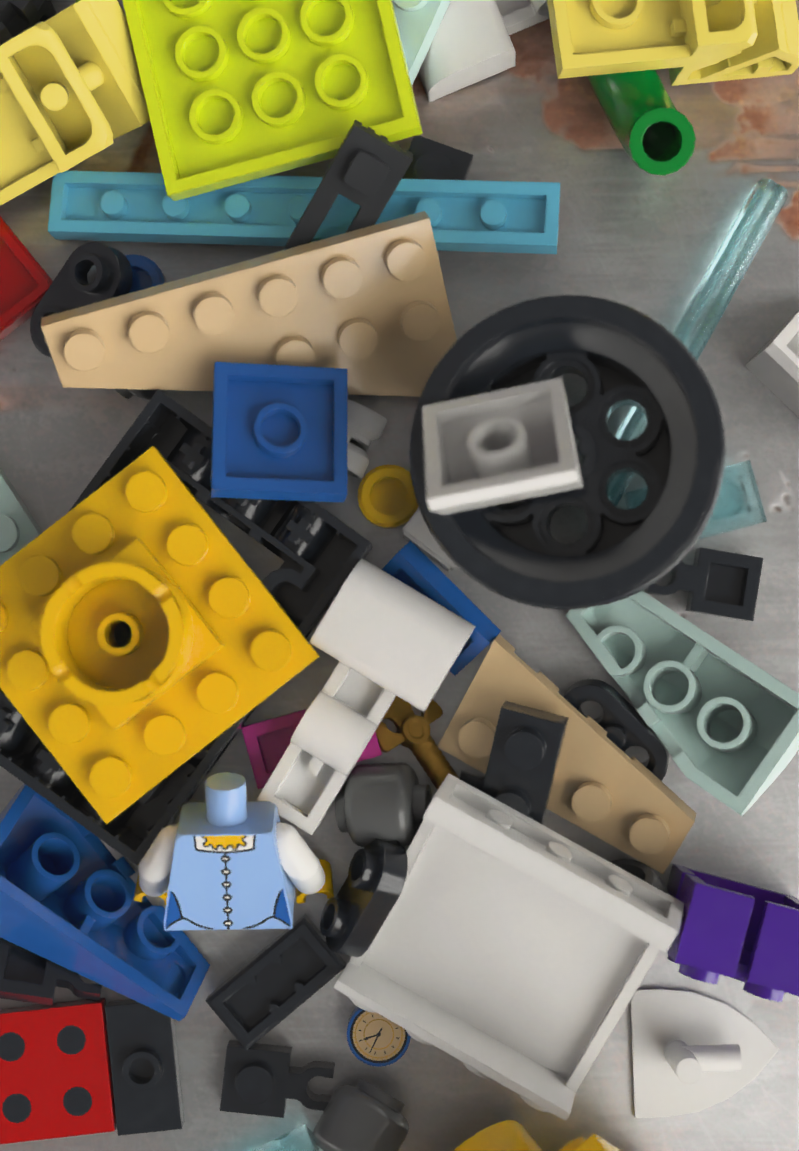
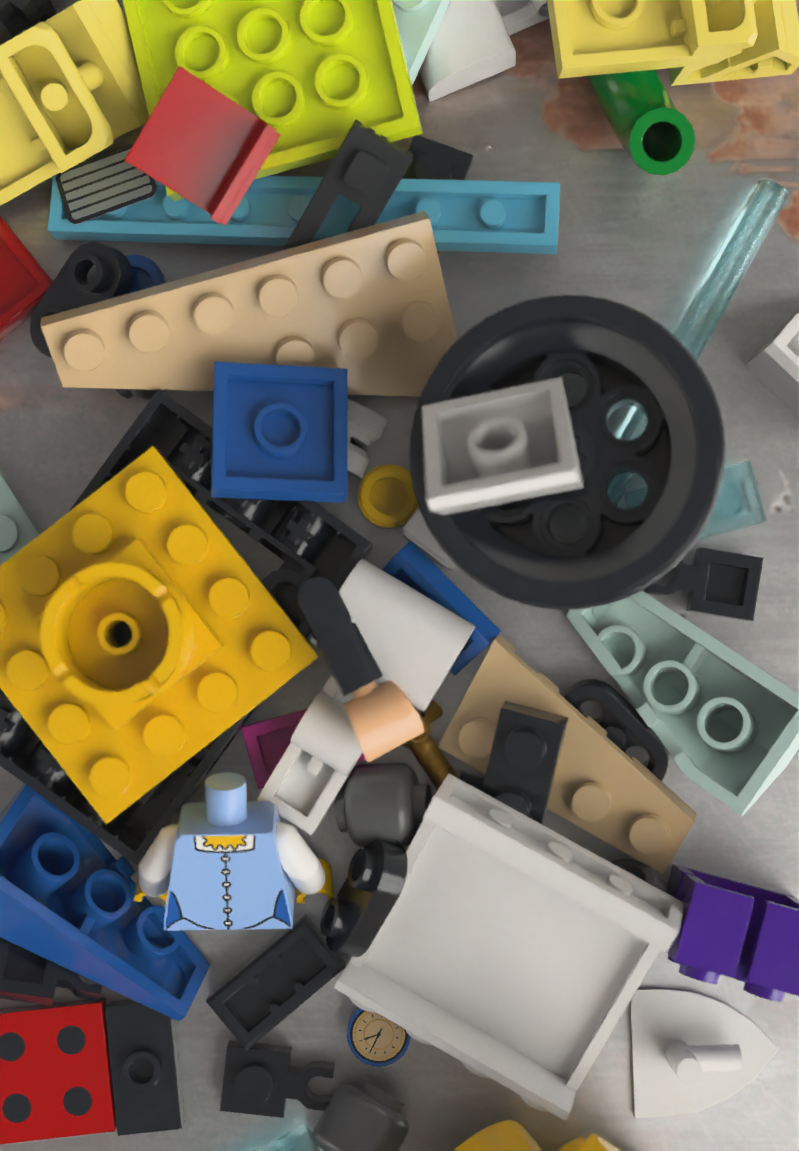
none -> light grey sticker [56,143,157,224]
none -> piece [124,66,280,226]
none -> piece [296,577,424,763]

